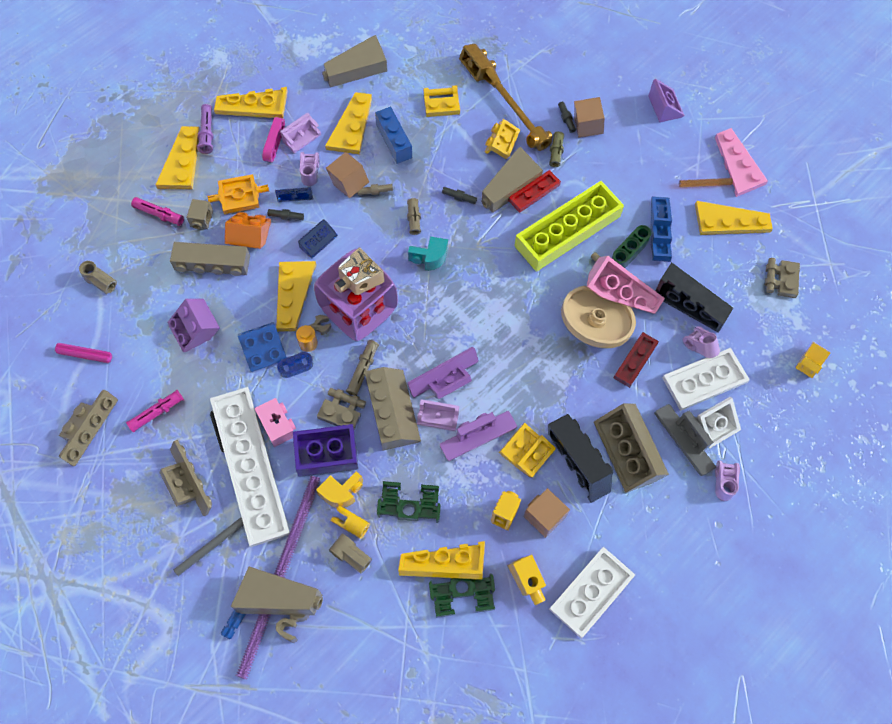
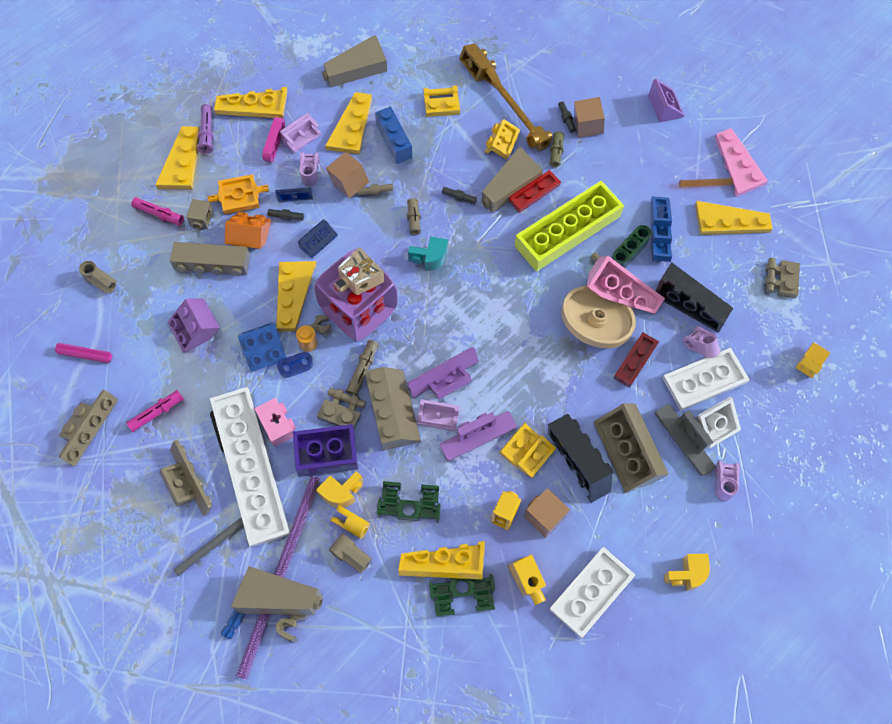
none -> yellow brick [664,553,710,591]

